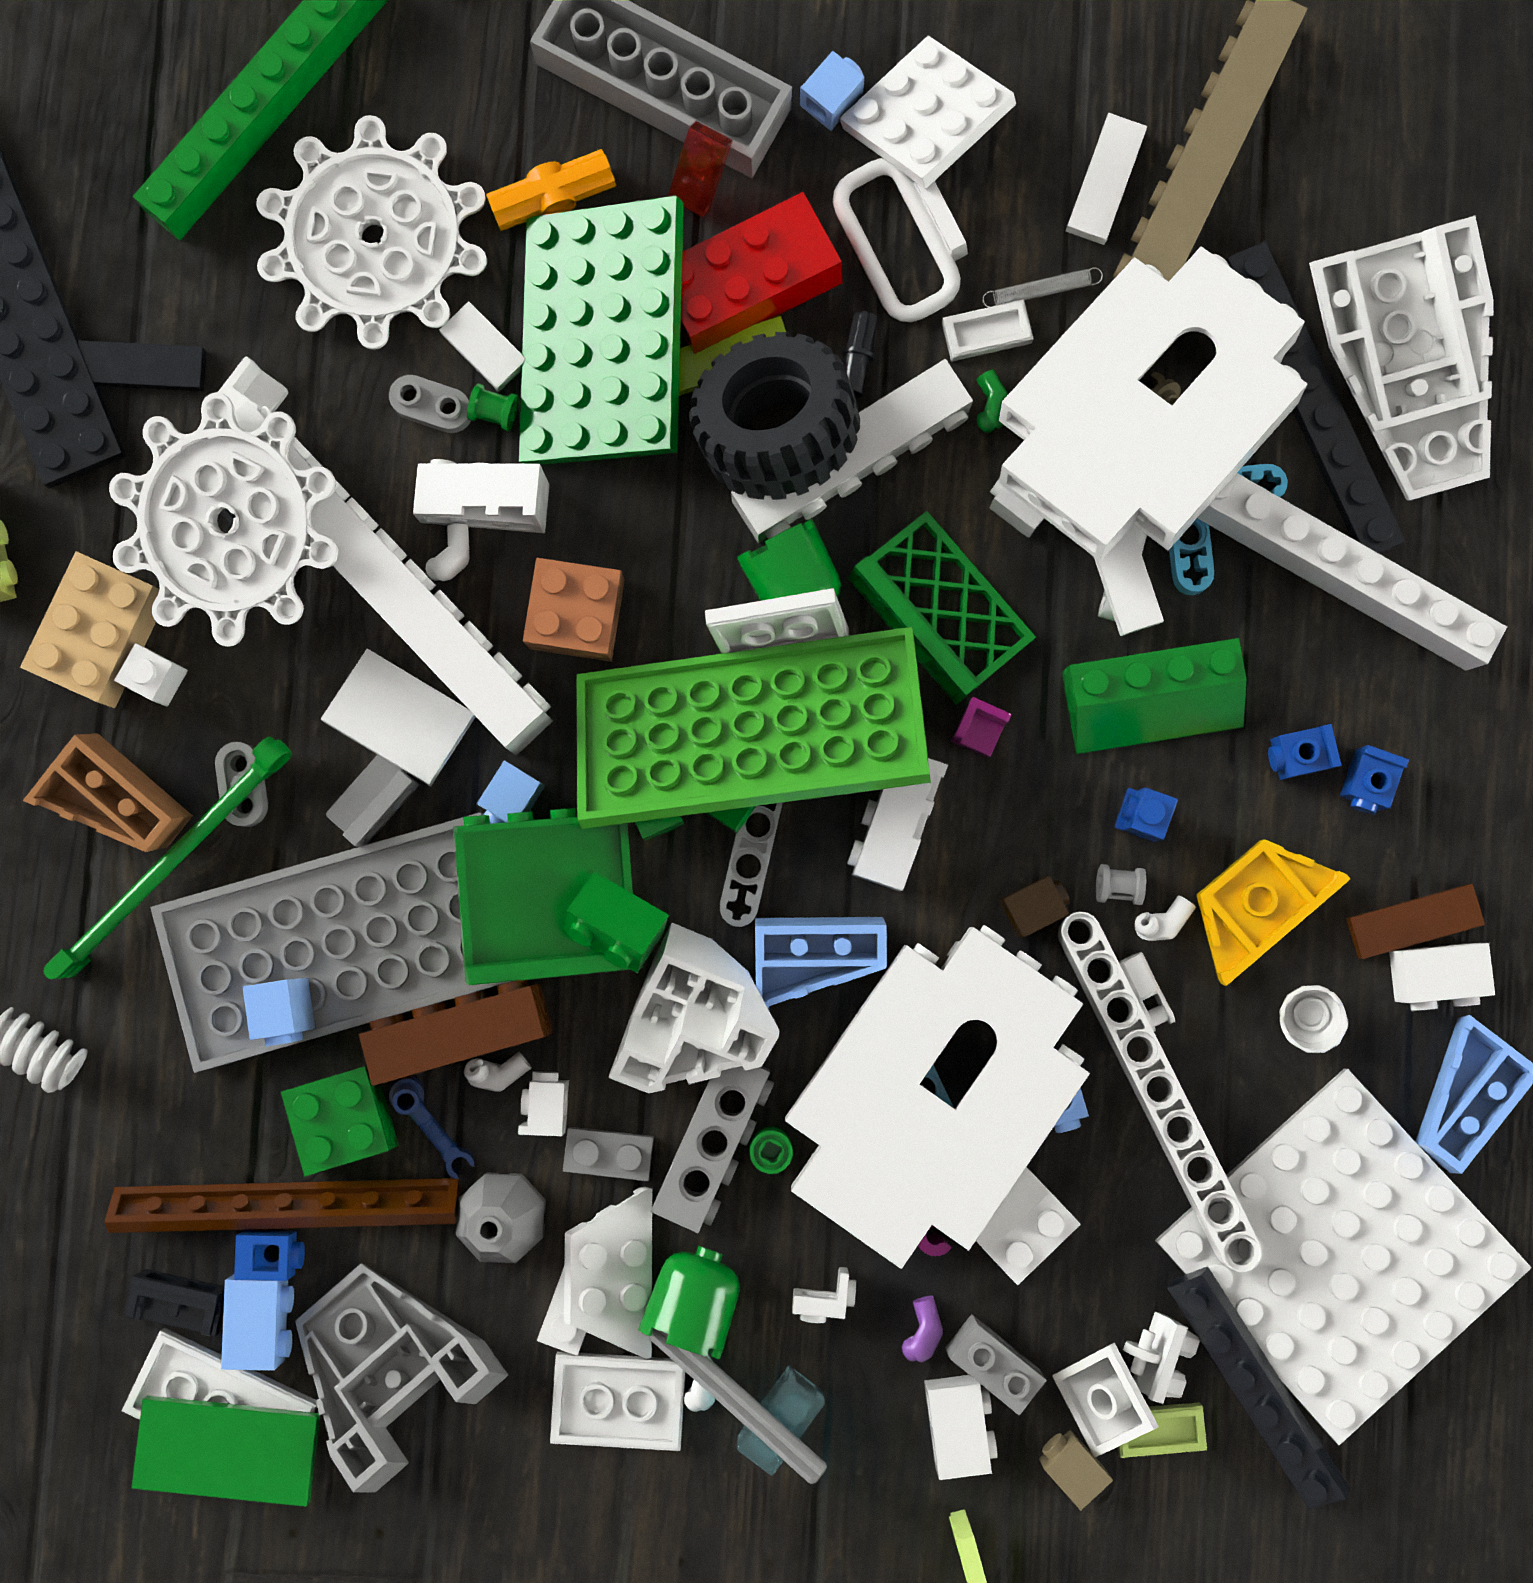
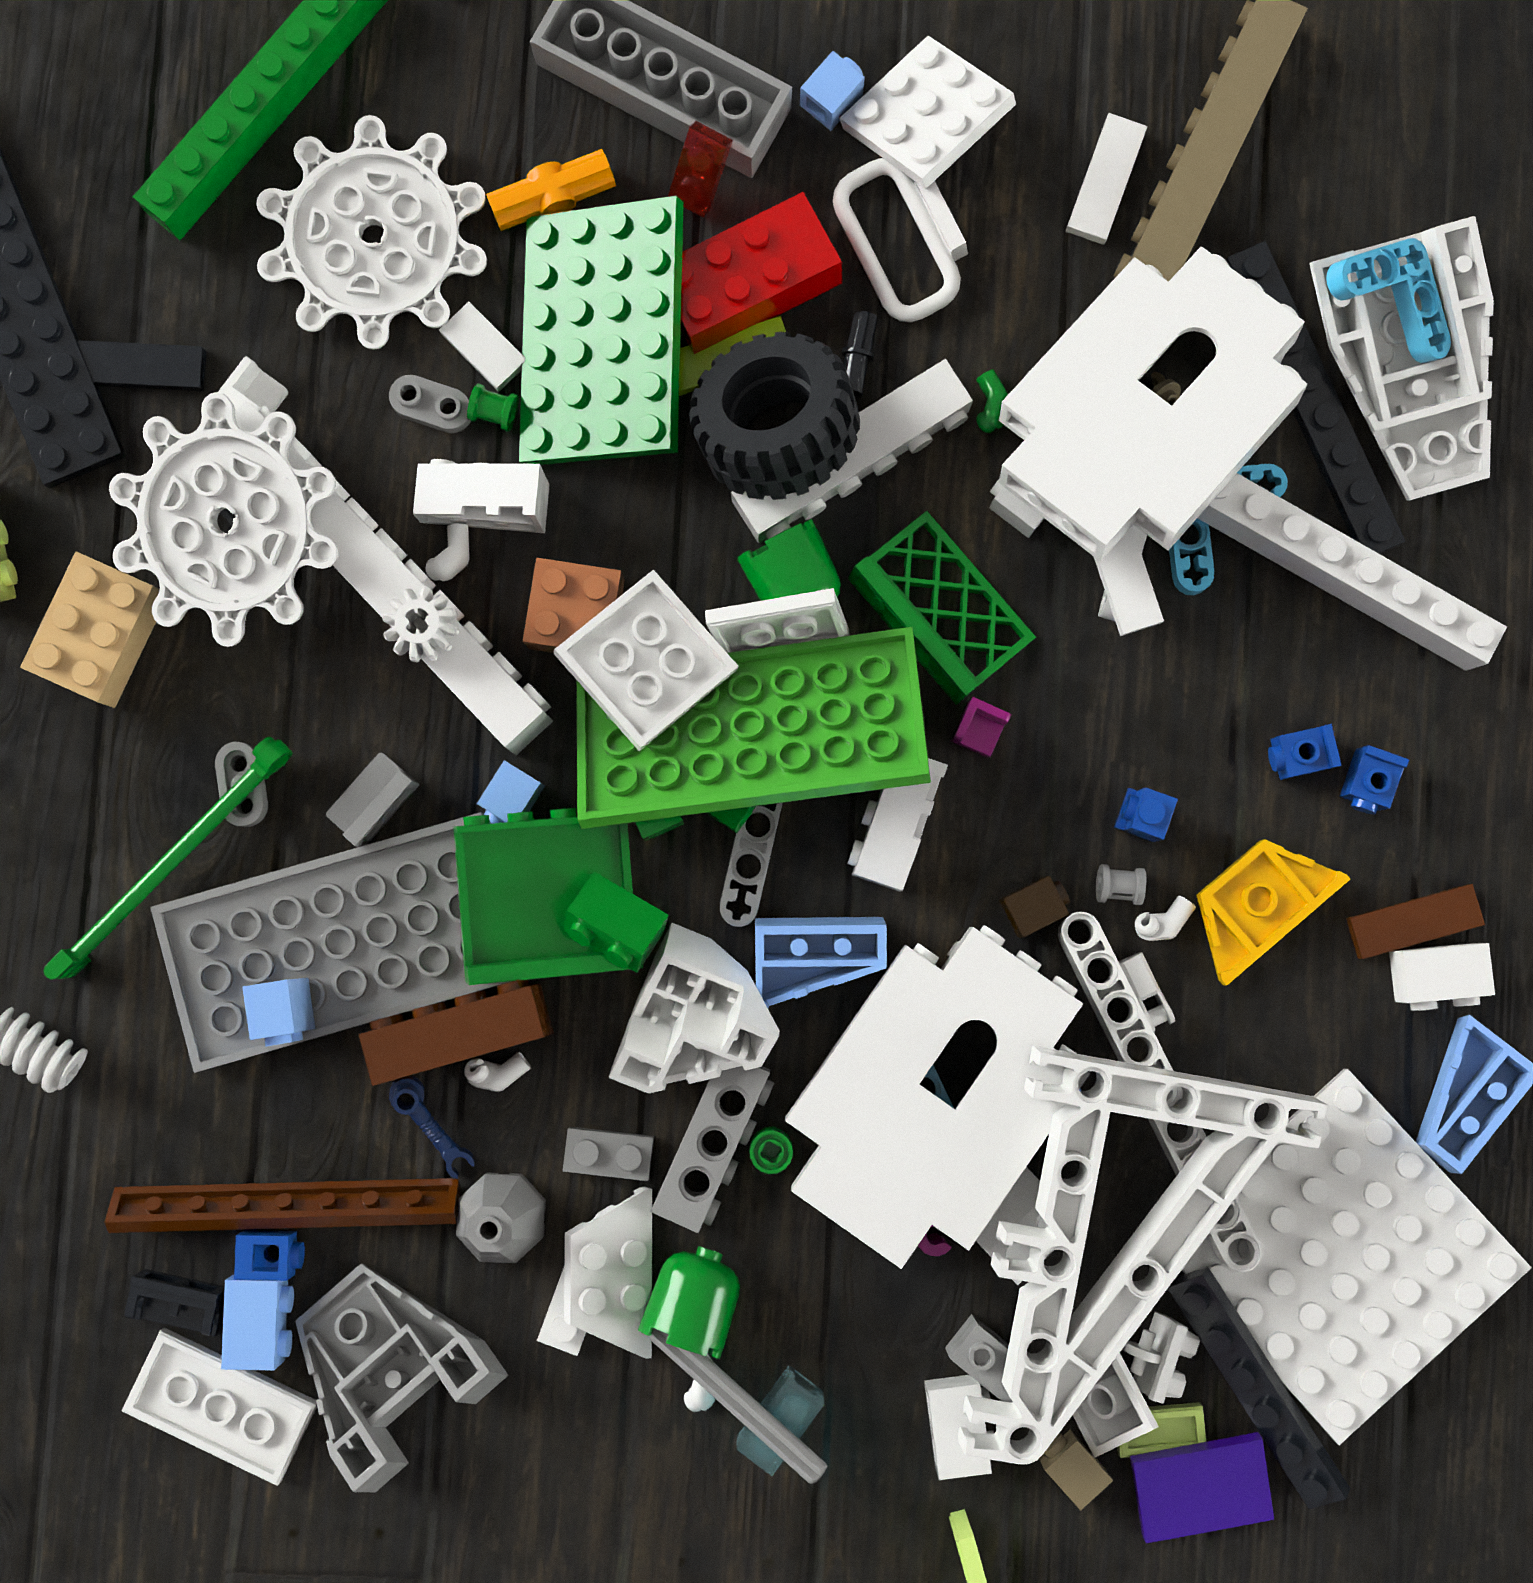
medium nougat wedge [23,734,193,852] -> none
white brick [114,643,188,707] -> none
green tile [132,1395,320,1507] -> none
green brick [281,1066,399,1177] -> none
white tile [321,649,476,787] -> none
white brick [518,1071,569,1136] -> none
white tile [550,1352,685,1451] -> none
white bracket [792,1267,856,1323] -> none
medium lavender arm [902,1296,943,1362] -> none
white tile [942,299,1033,362] -> none
white piece [983,268,1102,307] -> none
green slope [1062,638,1247,754] -> none
white hair [1279,985,1348,1053] -> none
none -> white gear [382,587,459,663]
none -> white plate [554,570,739,752]
none -> white piece [957,1046,1328,1464]
none -> dark purple tile [1130,1432,1274,1544]
none -> medium azure beam [1326,238,1451,363]

